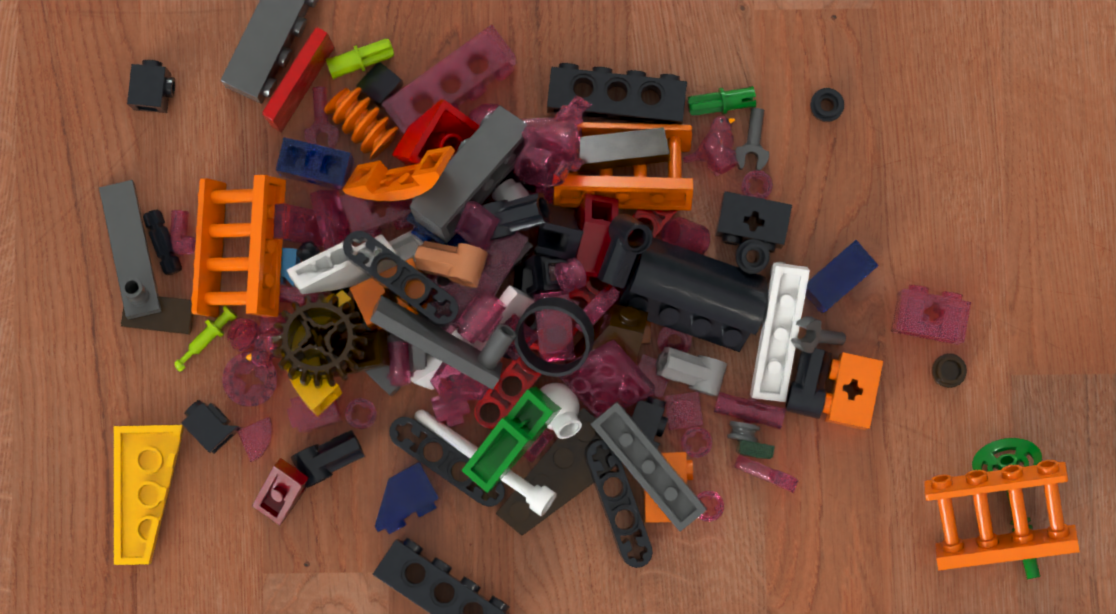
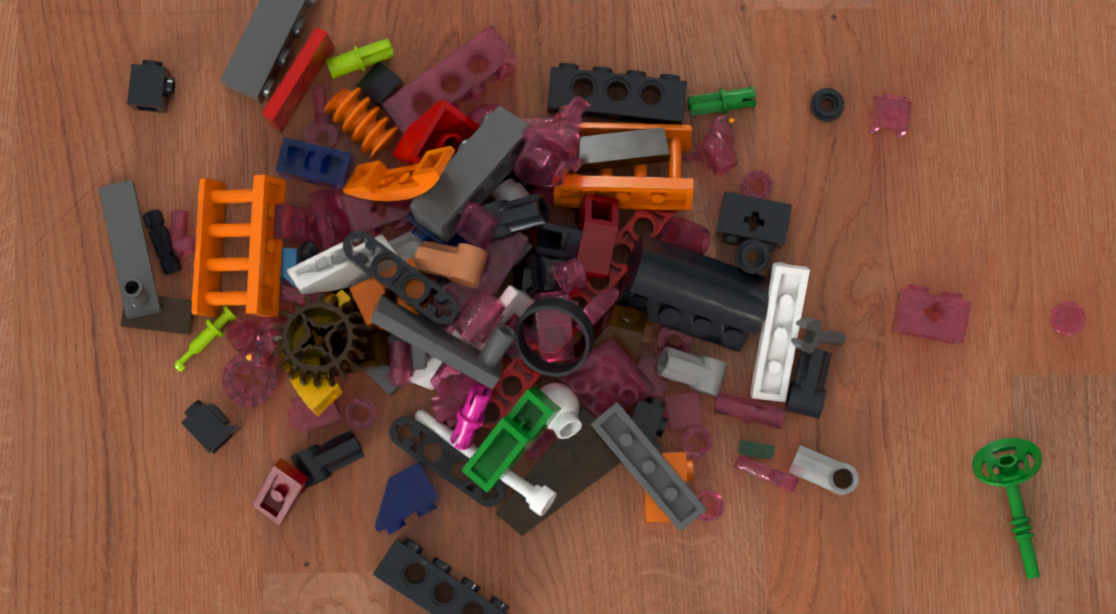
yellow wing [114,425,184,565] -> none
clear pink tile [237,417,273,463] -> none
black beam [584,439,653,568] -> none
black piece [597,214,653,289] -> none
dark grey bush [727,421,760,443] -> none
dark grey bar [734,108,769,173] -> none
clear blue brick [805,240,879,314] -> none
orange brick [822,352,883,430] -> none
orange fence [924,460,1080,571] -> none
dark brown plate [932,354,967,388] -> none
none -> dark pink pin [450,384,492,450]
none -> light grey piece [788,445,859,495]
none -> clear pink window [869,94,912,138]
none -> clear pink plate [1050,301,1086,336]

